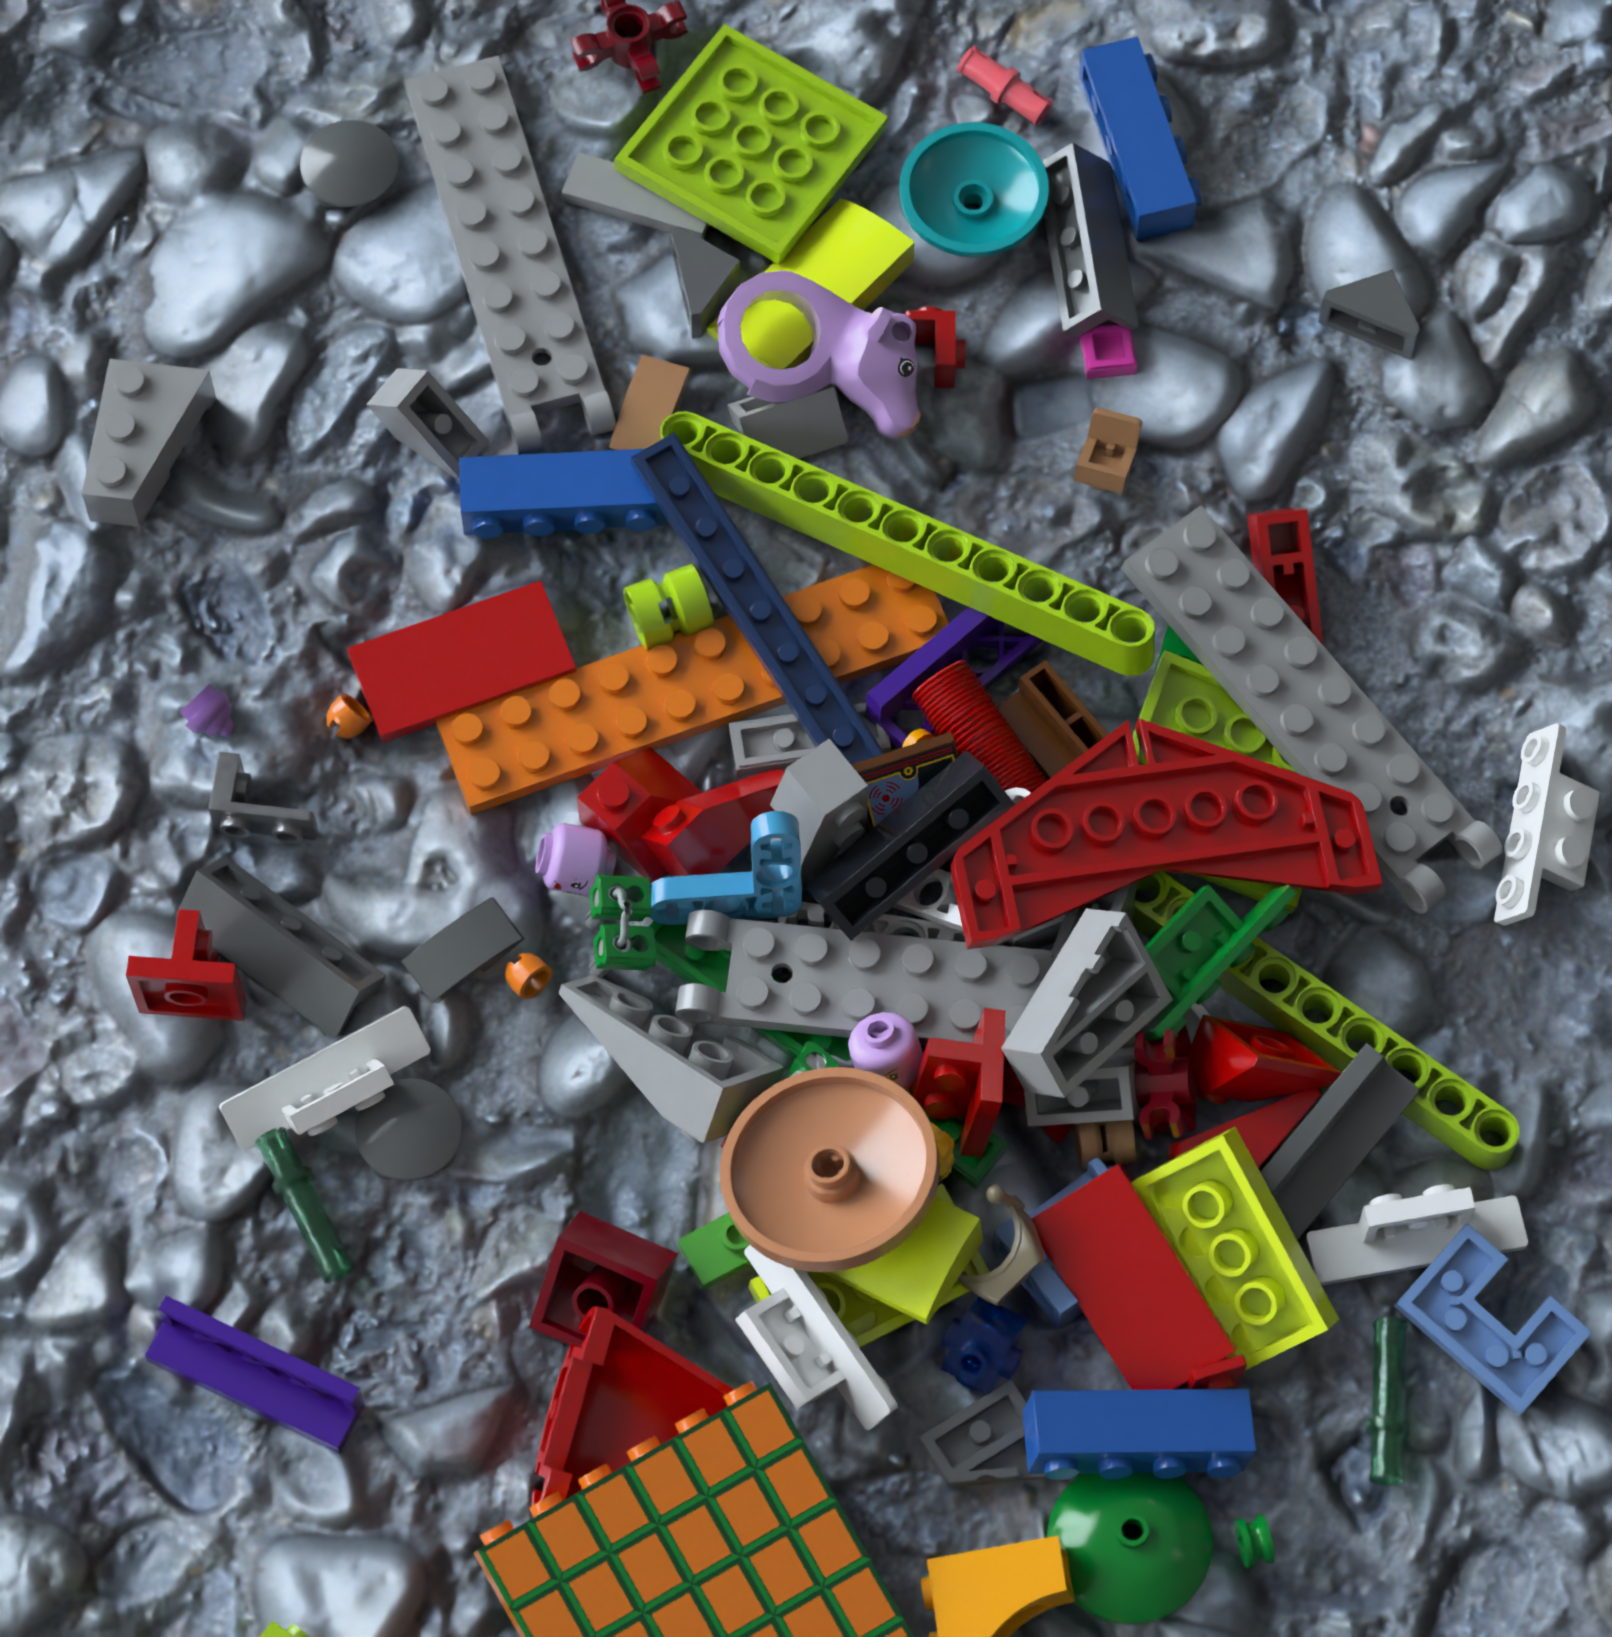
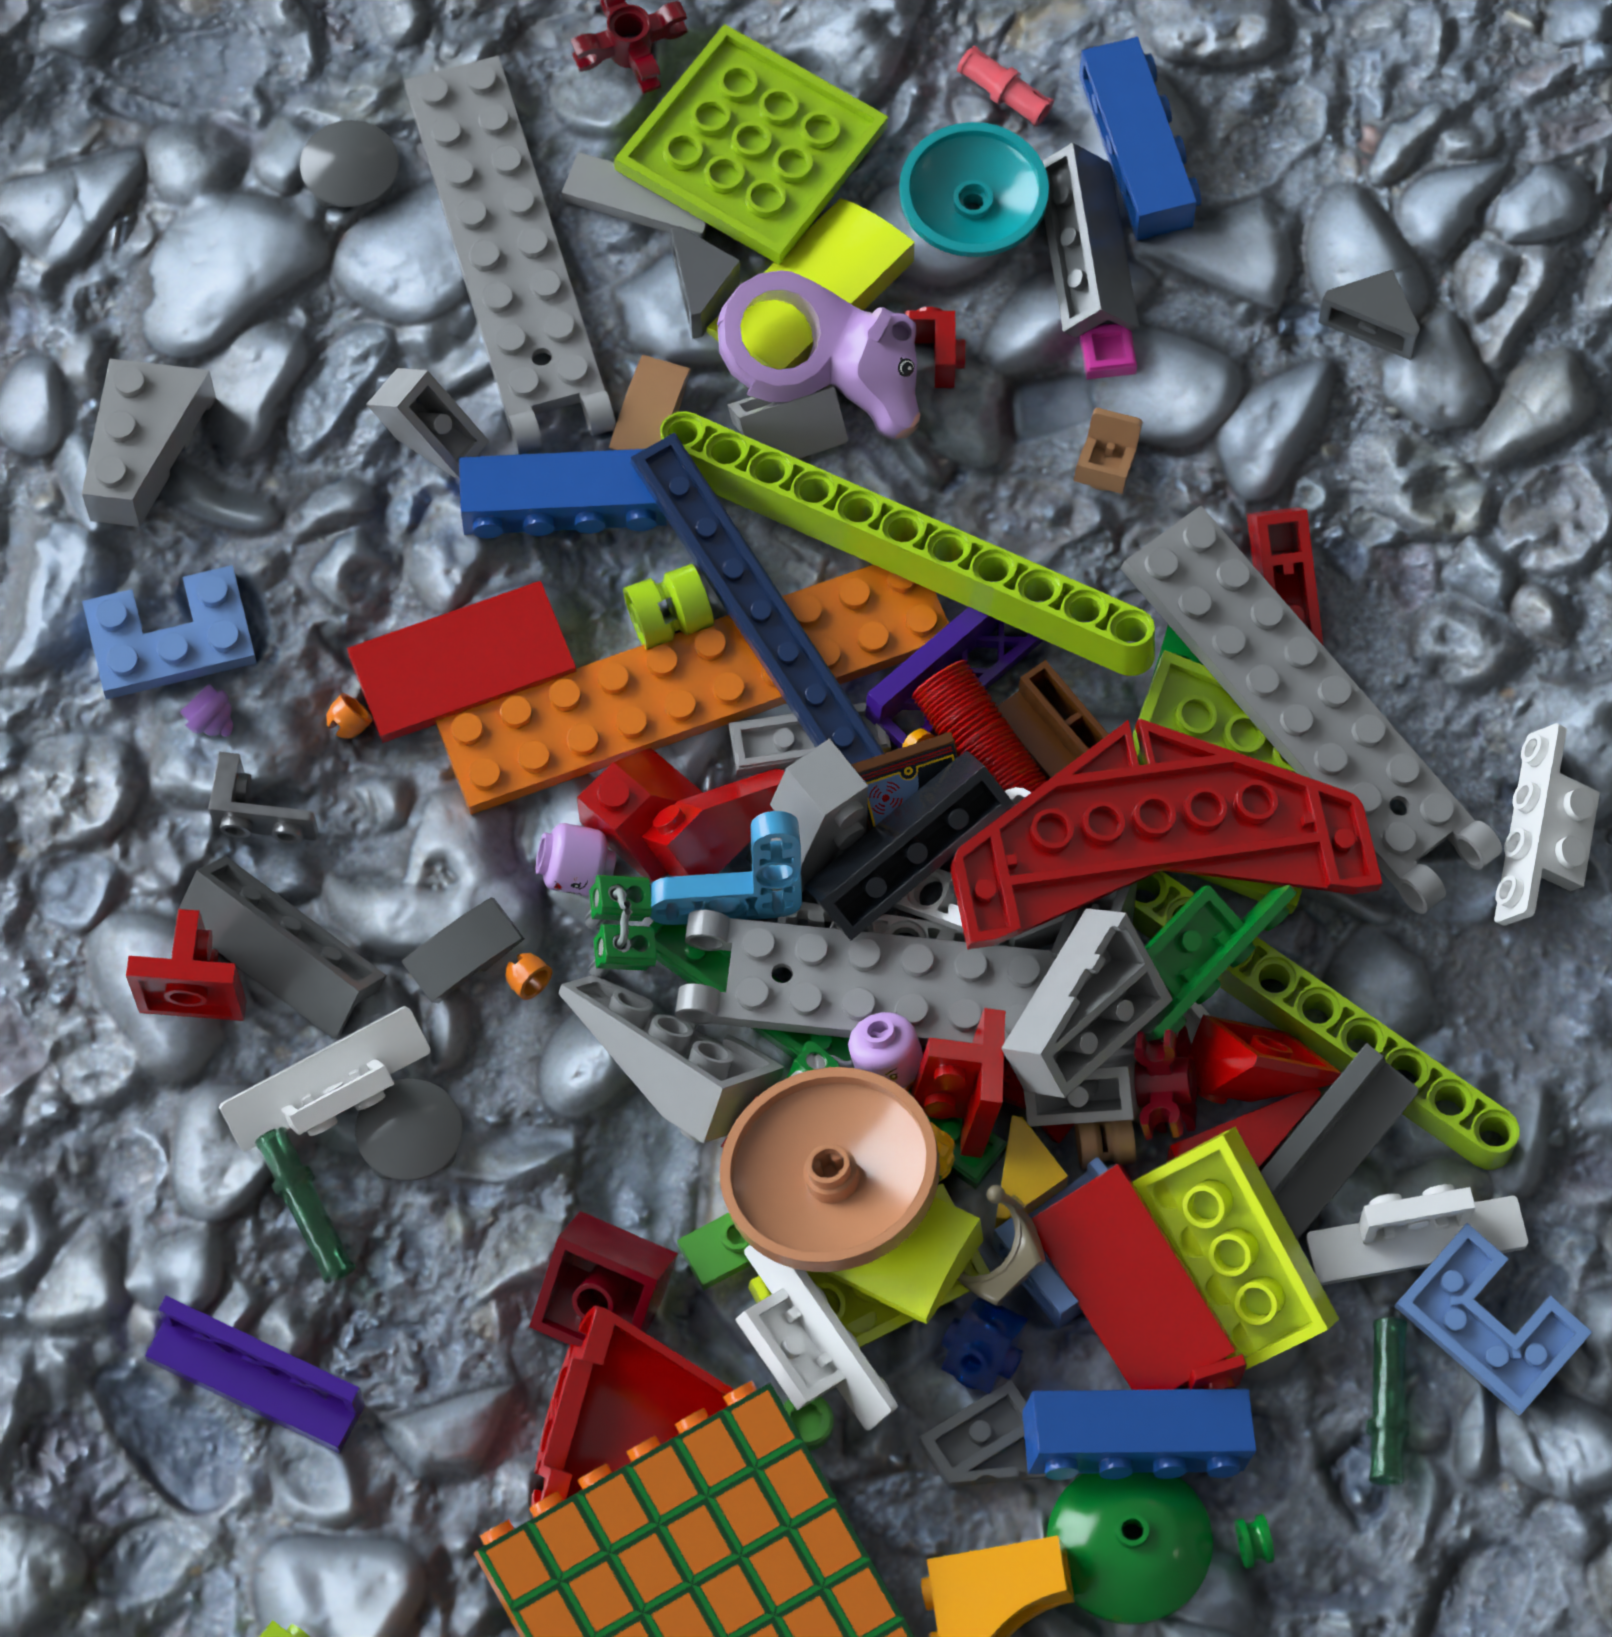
none -> medium blue plate [82,565,257,700]
none -> bright green tile [784,1397,834,1451]
none -> yellow slope [995,1116,1068,1229]

